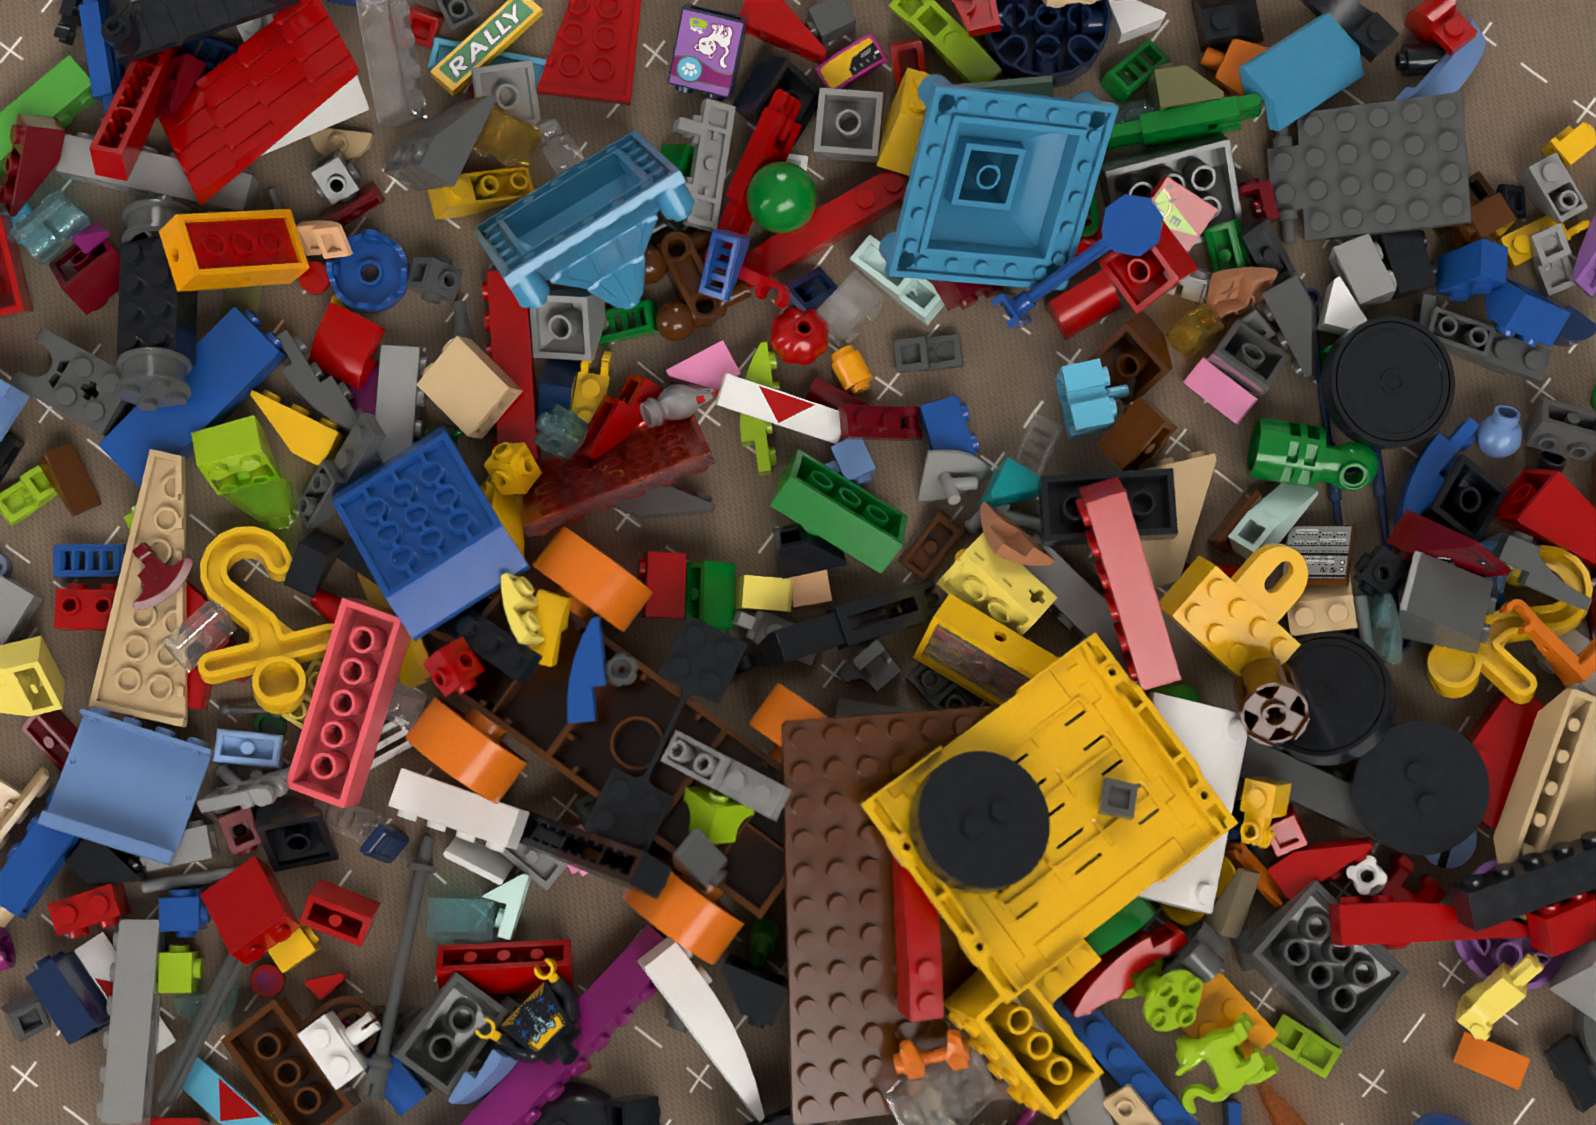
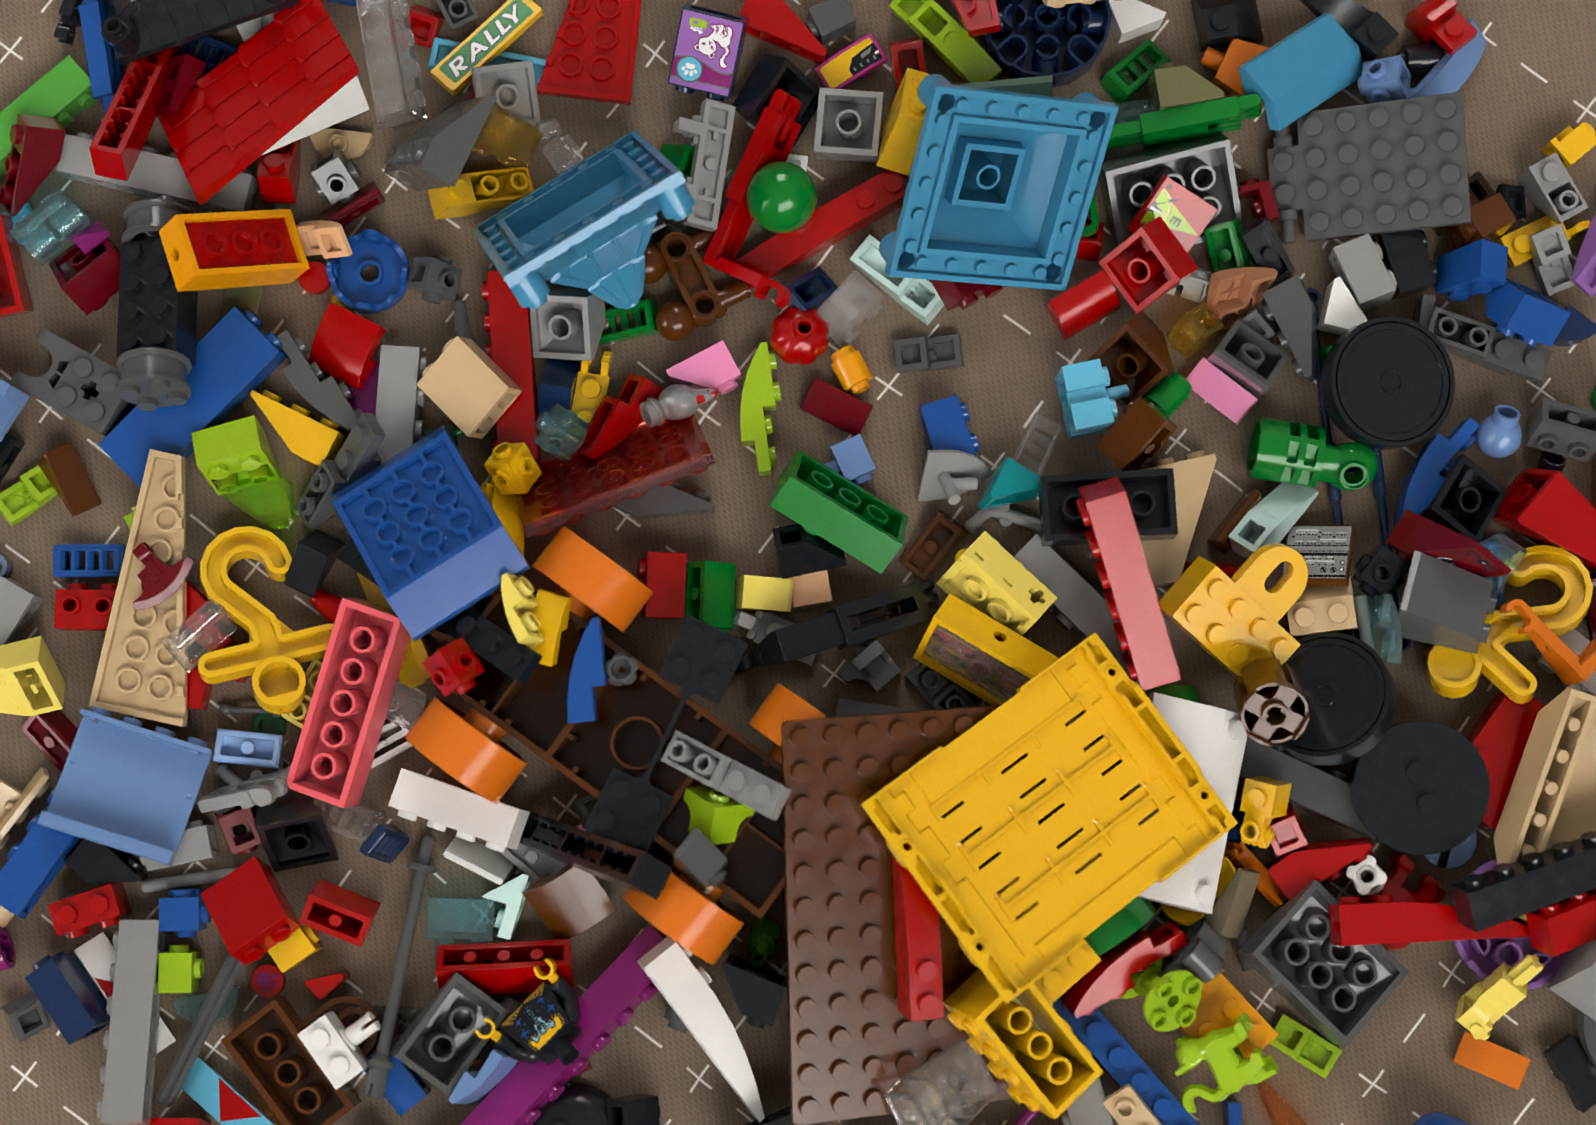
blue slope [698,229,750,302] -> none
white tile [715,373,841,444] -> none
dark red plate [839,404,922,441] -> none
orange piece [893,1030,971,1080] -> none
black brick [909,751,1050,894] -> none
nougat brick [980,501,1055,566] -> none
blue piece [992,194,1164,328] -> none
dark grey plate [1097,778,1139,820] -> none
dark grey slope [1493,530,1592,611] -> none
none -> red slope [256,139,301,203]
none -> slope [522,865,617,940]
none -> green brick [1144,372,1192,418]
none -> medium blue brick [1358,55,1411,104]

